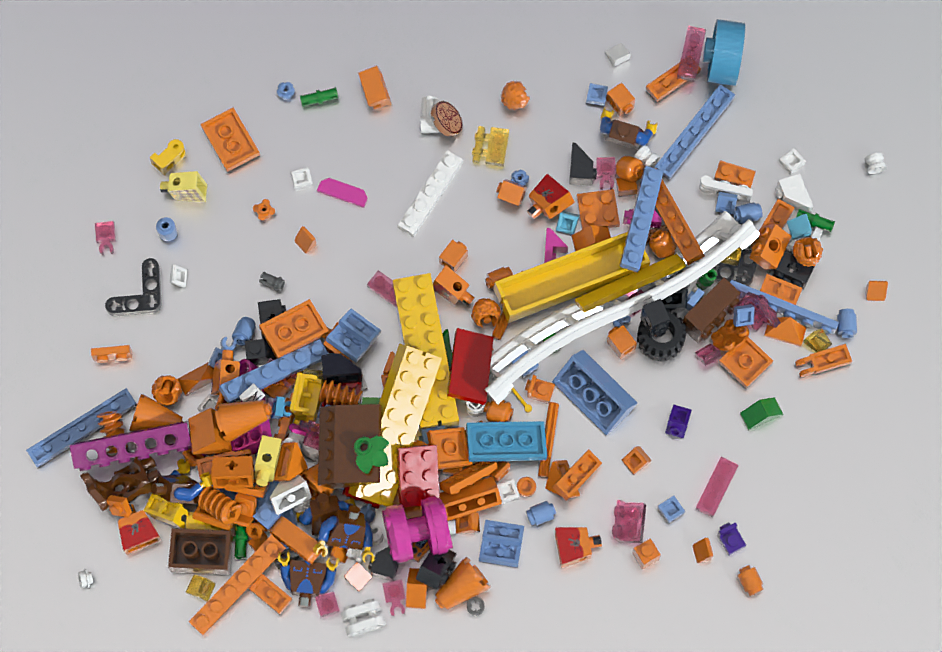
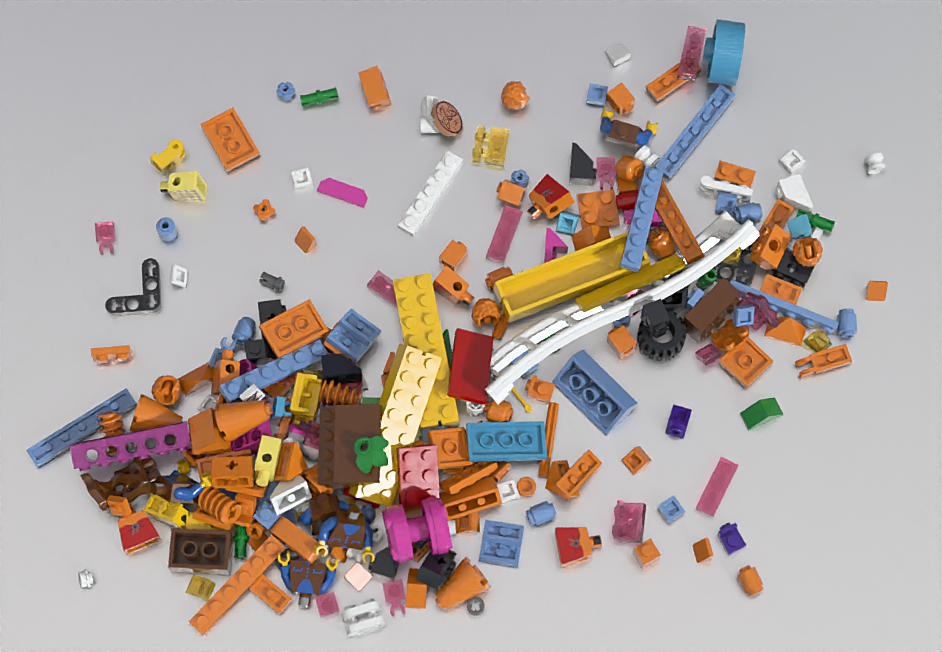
none -> clear pink plate [486,206,523,264]
none -> red brick [616,191,638,212]

